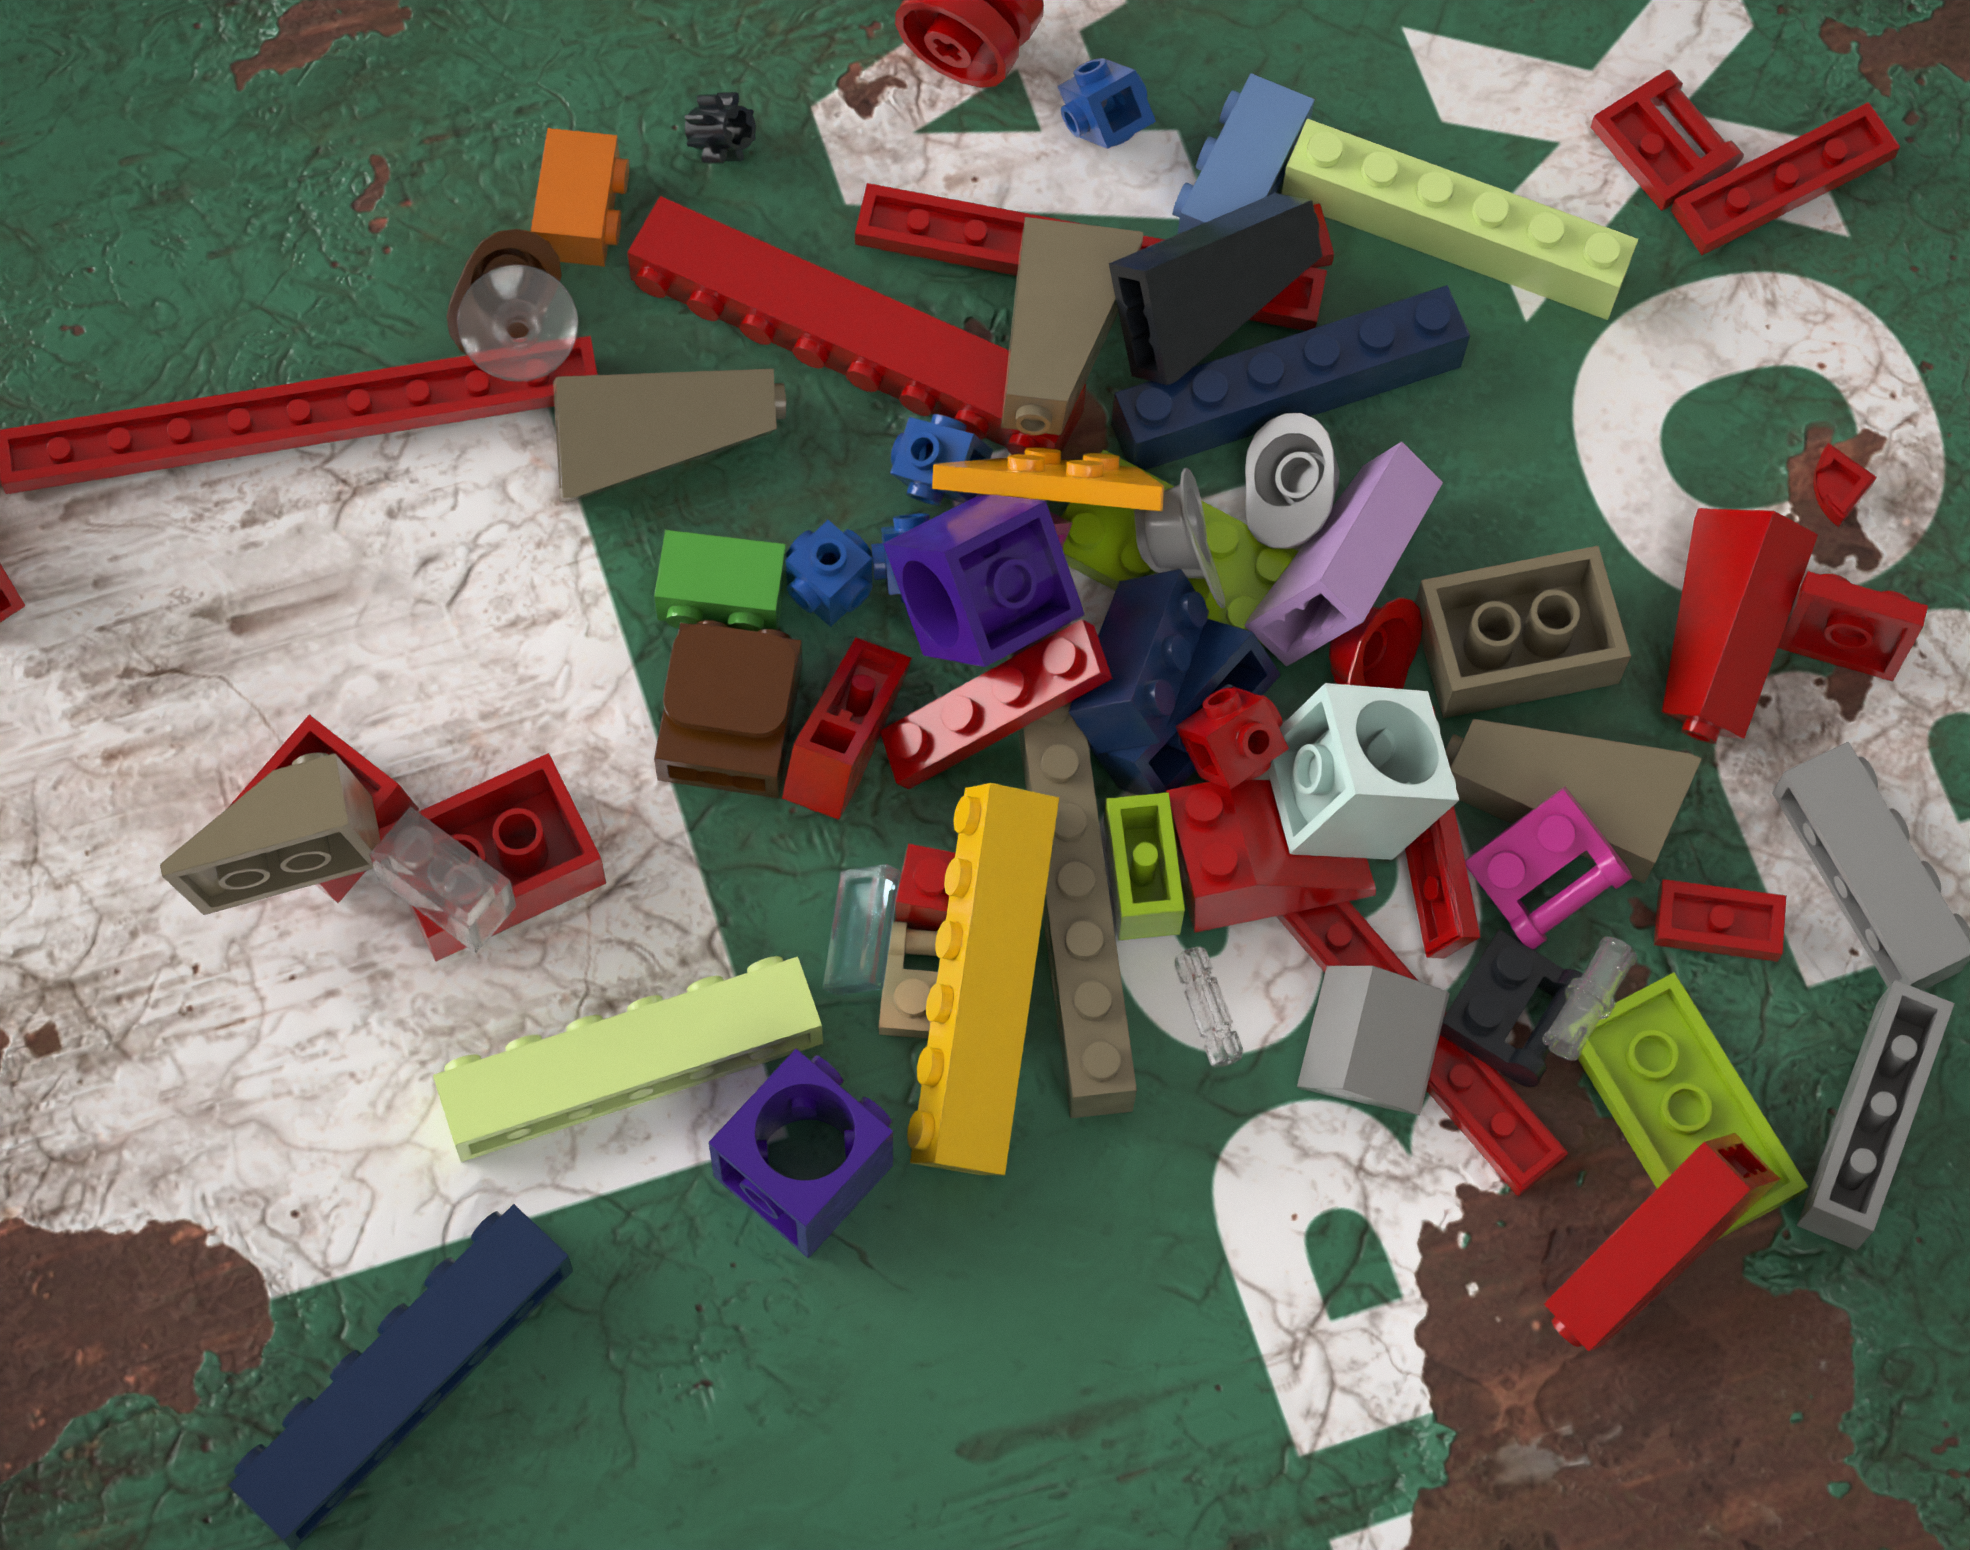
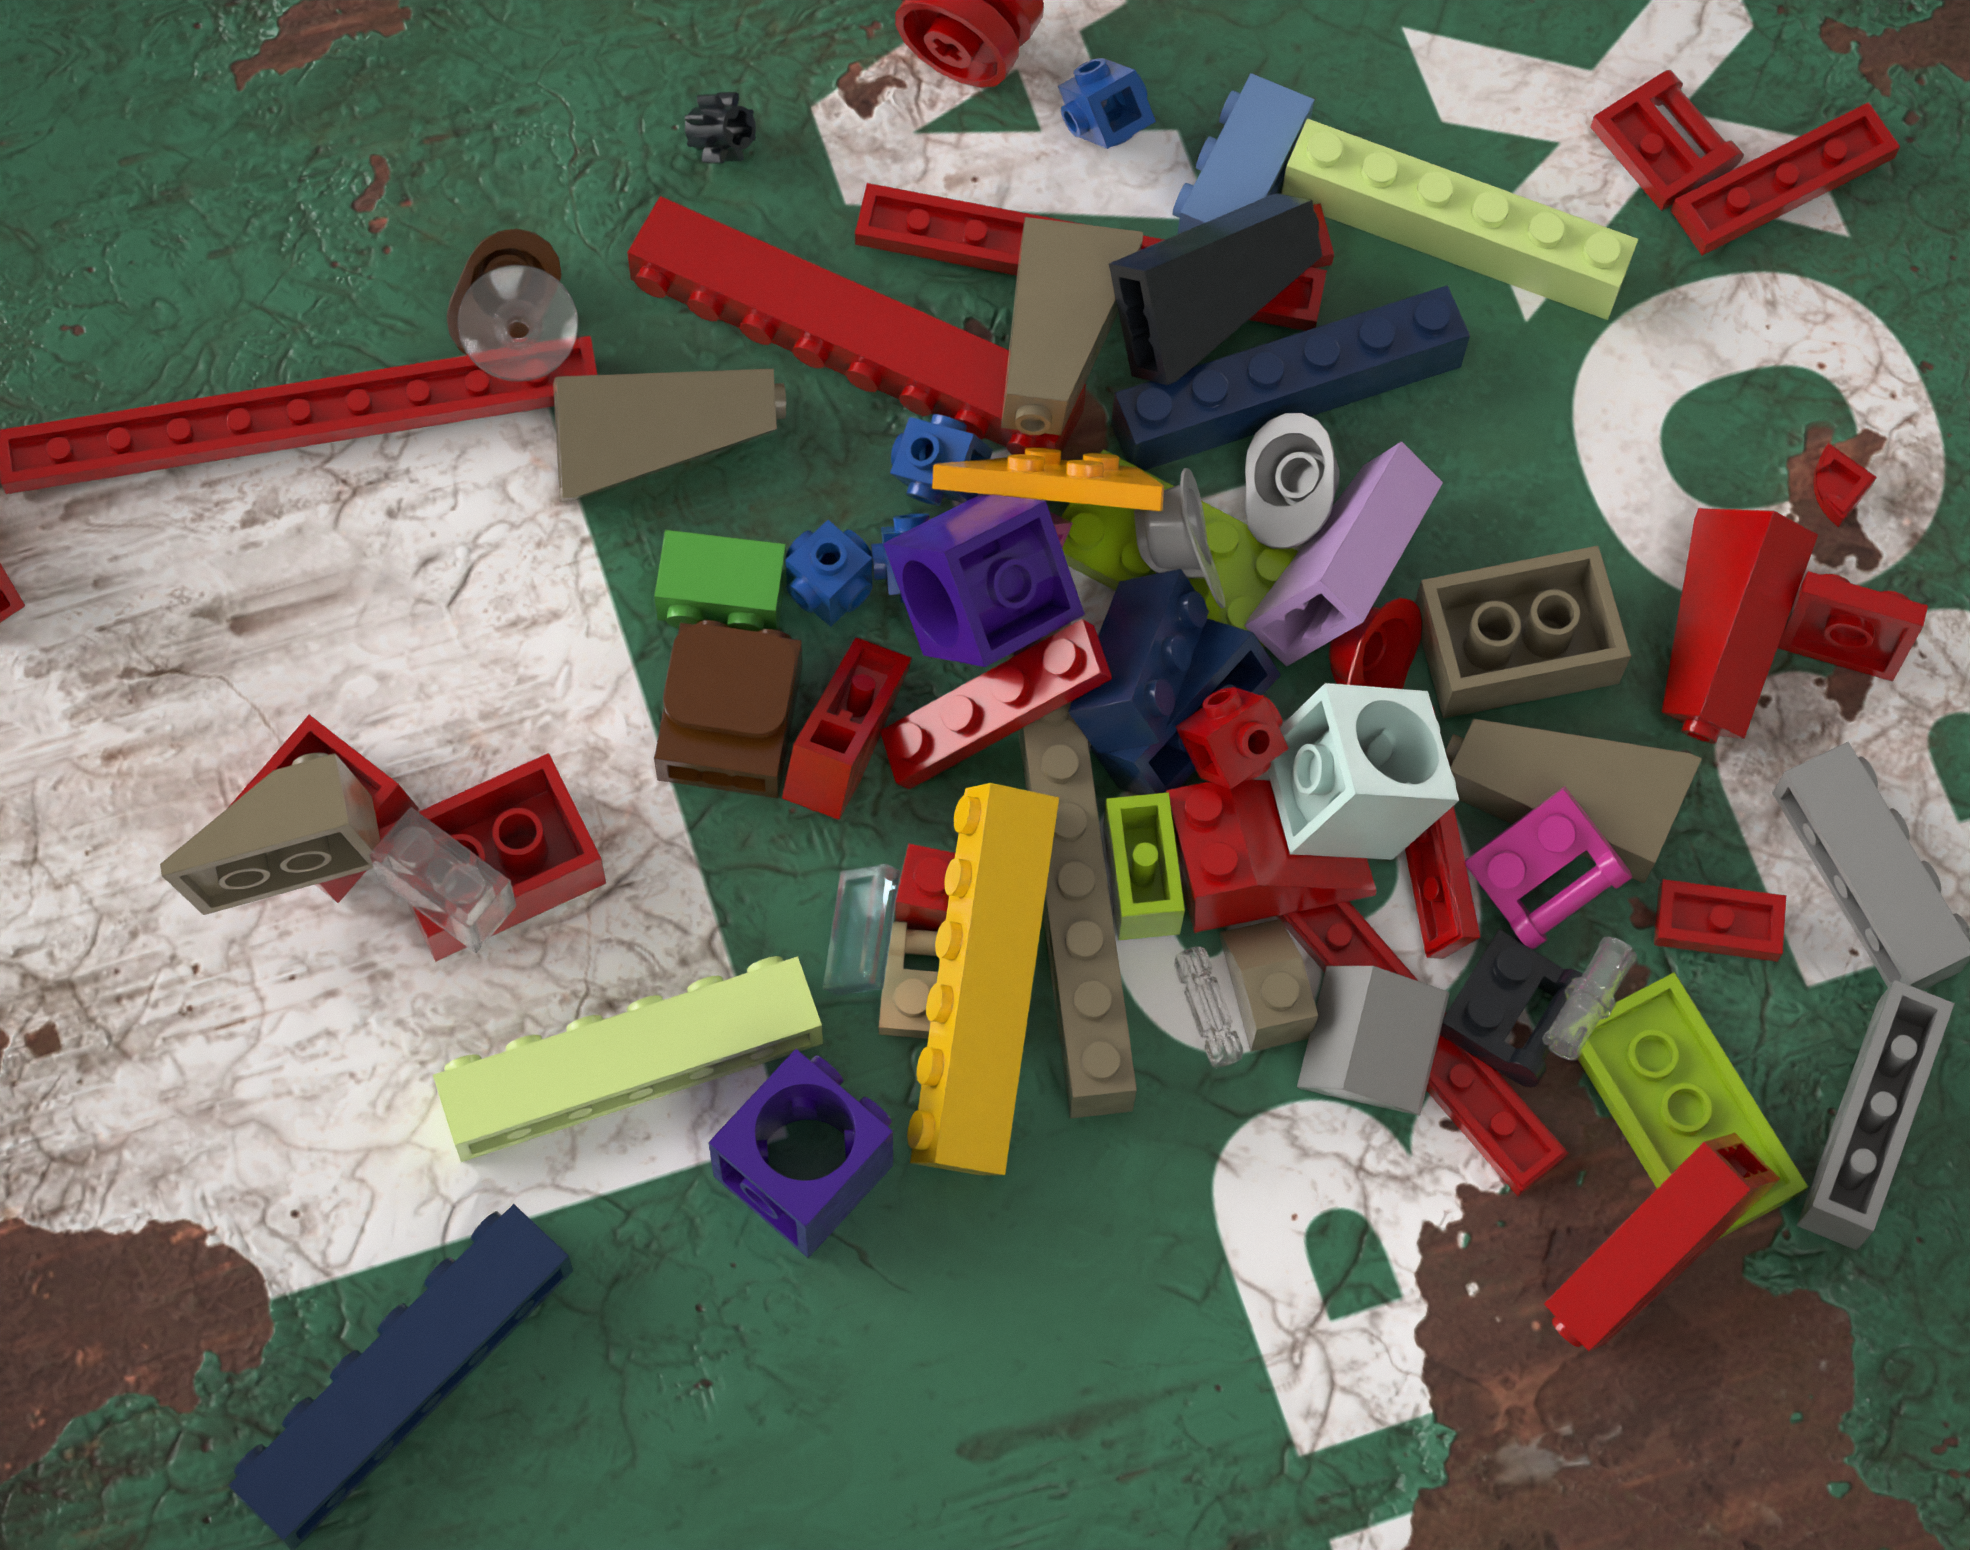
orange brick [531,128,629,267] -> none
none -> dark tan slope [1219,919,1318,1052]

